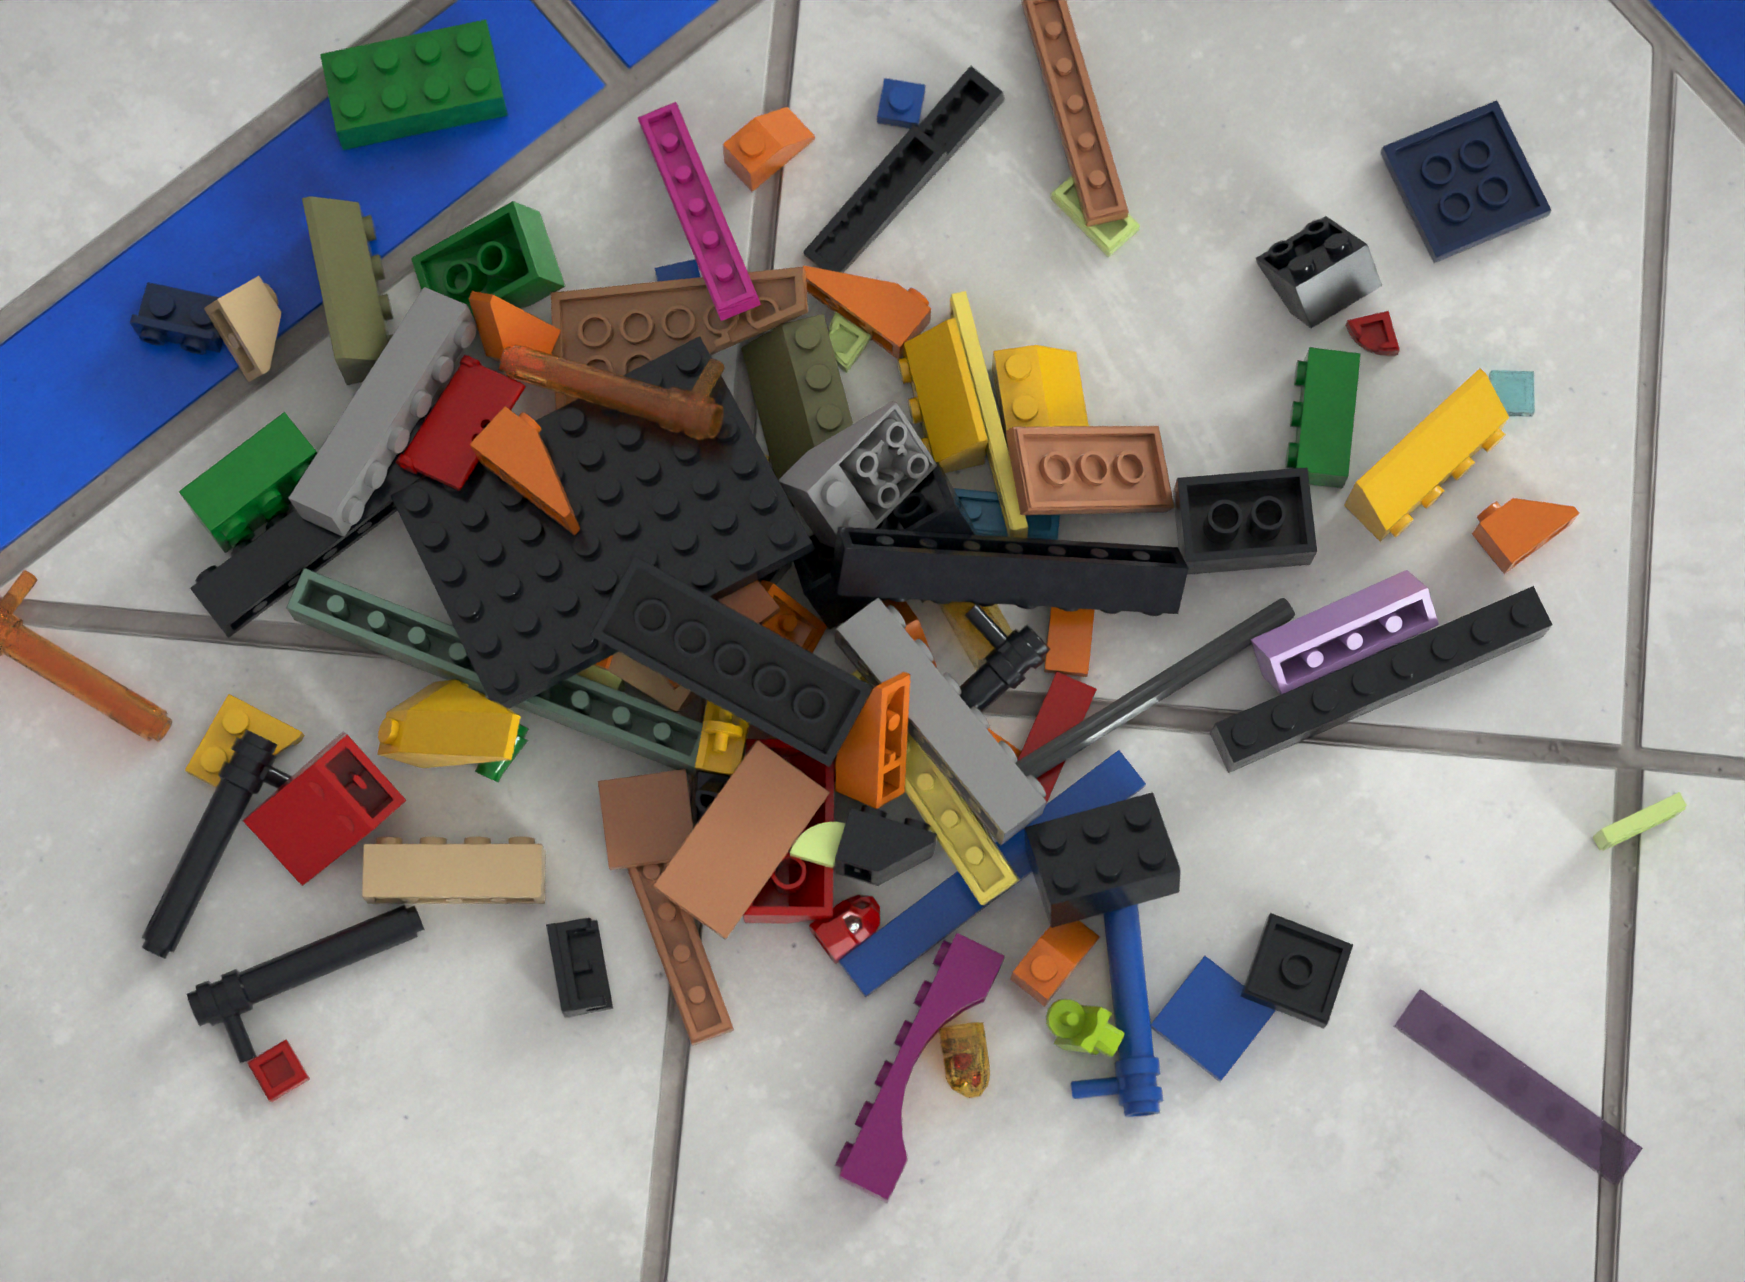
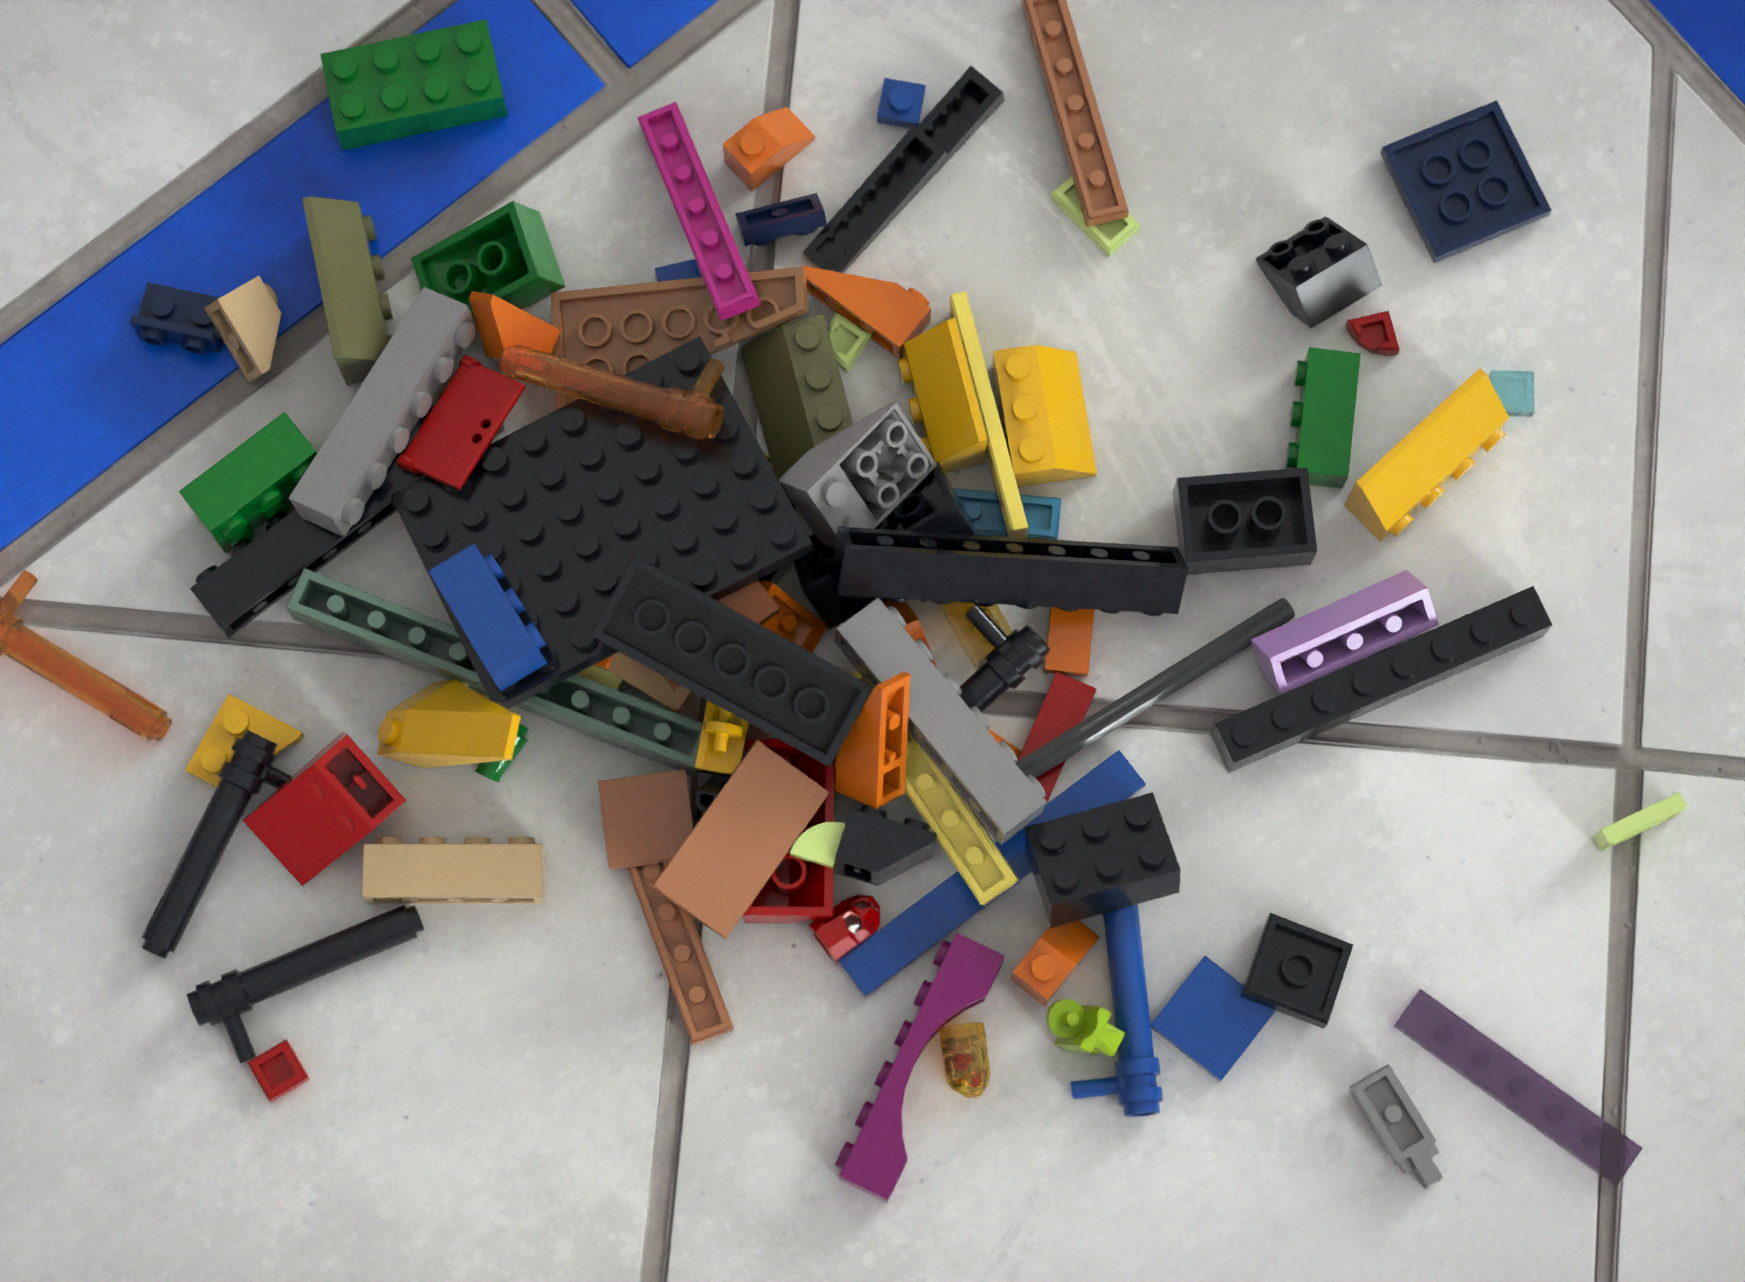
orange slope [470,406,580,536] -> none
black hinge [546,918,613,1018] -> none
nougat tile [1006,426,1175,515] -> none
orange slope [1472,498,1580,574] -> none
none -> blue brick [429,543,547,691]
none -> dark blue plate [735,193,827,246]
none -> light grey hinge [1349,1064,1443,1189]

